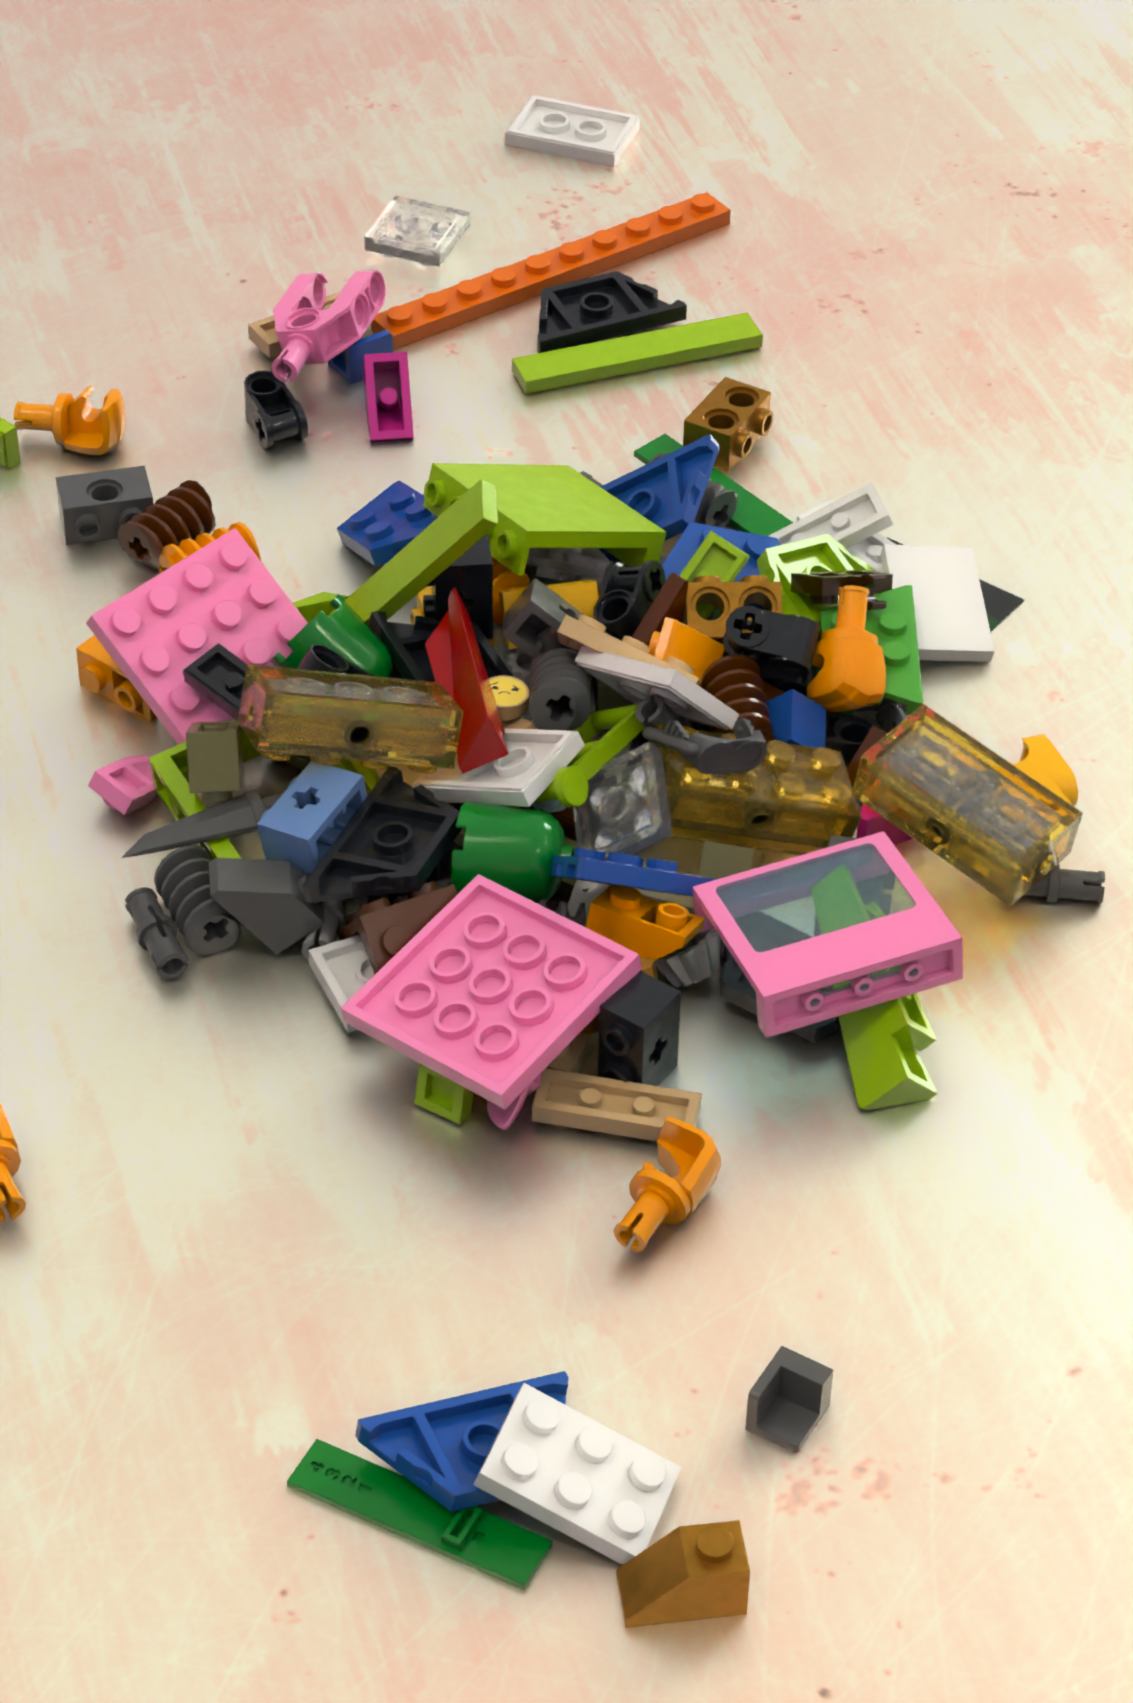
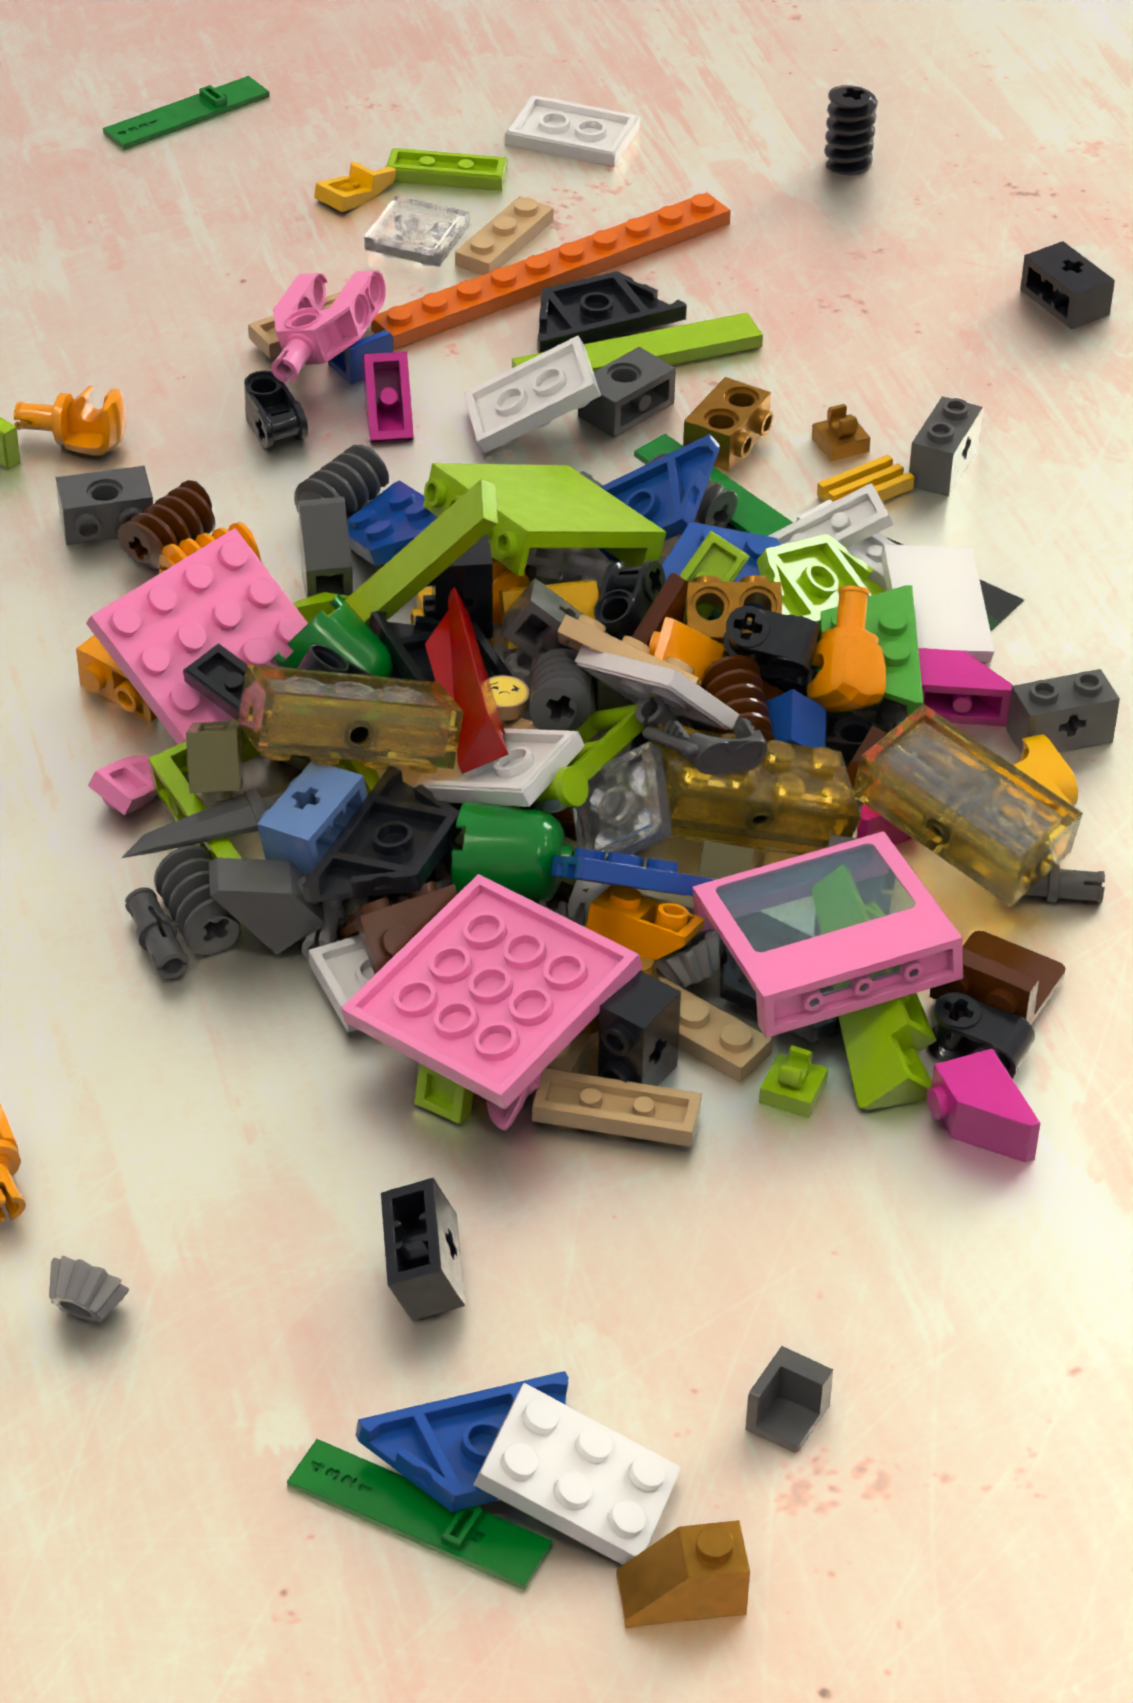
light orange piece [613,1117,721,1252] -> none
dark brown plate [791,570,893,610] -> none
none -> light grey piece [49,1255,129,1323]
none -> green piece [103,76,270,150]
none -> dark grey piece [294,444,389,517]
none -> dark grey slope [298,497,353,598]
none -> yellow slope [314,162,397,212]
none -> black brick [381,1178,465,1321]
none -> lime tile [386,148,508,191]
none -> tan plate [455,196,554,275]
none -> white plate [464,336,601,454]
none -> dark grey brick [578,347,676,438]
none -> tan plate [657,974,772,1083]
none -> lime tile [759,1045,828,1118]
none -> pearl gold tile [811,403,871,461]
none -> yellow tile [817,455,915,502]
none -> black piece [824,85,878,175]
none -> dark grey brick [909,396,983,497]
none -> dark pink slope [913,648,1013,727]
none -> dark pink slope [926,1049,1041,1162]
none -> black piece [928,992,1035,1079]
none -> reddish brown bracket [929,931,1066,1025]
none -> dark grey brick [1006,669,1120,754]
none -> black brick [1020,241,1115,329]

